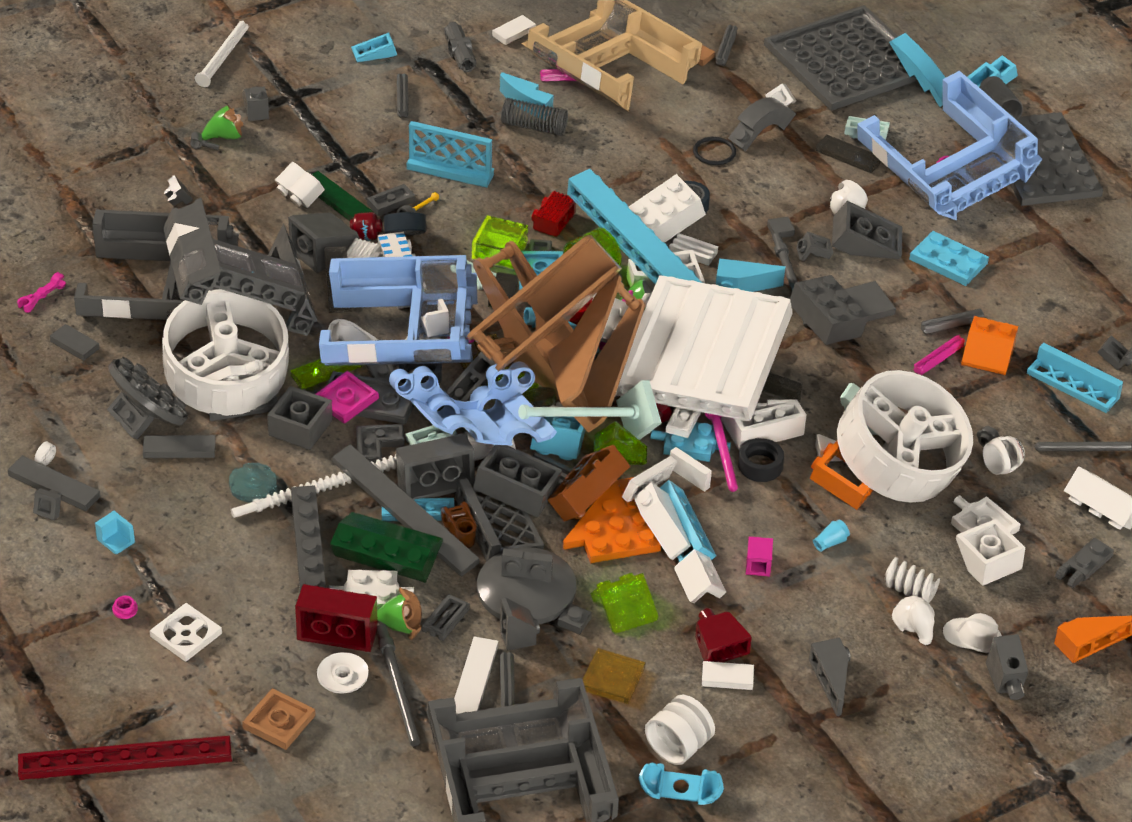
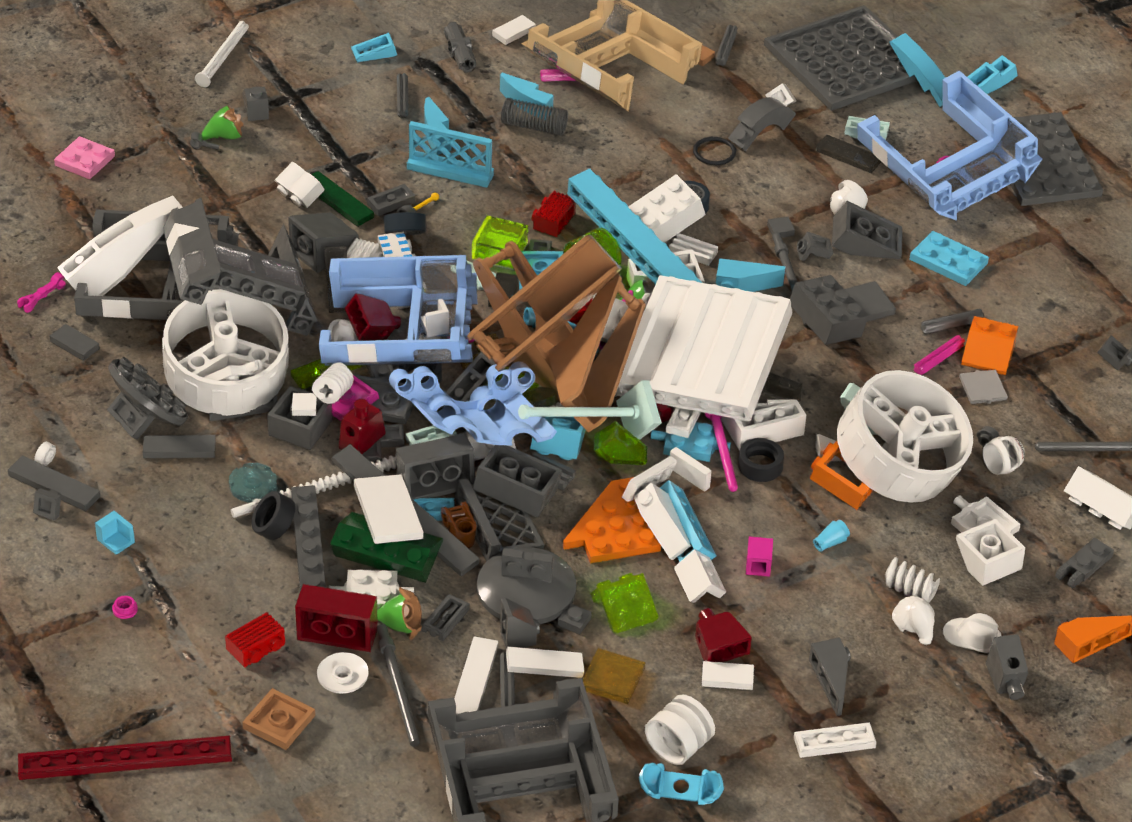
white piece [150,603,222,662] -> none
dark grey tile [164,175,193,206] -> none
dark red head [350,212,383,241] -> none
dark orange wedge [547,444,631,522] -> none
dark grey piece [979,76,1023,120] -> none
medium azure fence [1027,343,1123,413] -> none
none -> bright pink plate [54,136,115,179]
none -> white wedge [58,196,183,296]
none -> red brick [225,612,285,667]
none -> black tyre [251,491,295,540]
none -> white tile [292,393,317,416]
none -> white piece [312,362,354,404]
none -> dark red torso [339,399,386,454]
none -> dark red torso [345,293,401,341]
none -> white tile [354,474,423,544]
none -> medium azure slope [424,97,451,155]
none -> white tile [506,647,584,678]
none -> white tile [794,722,876,758]
none -> light grey piece [959,370,1008,404]

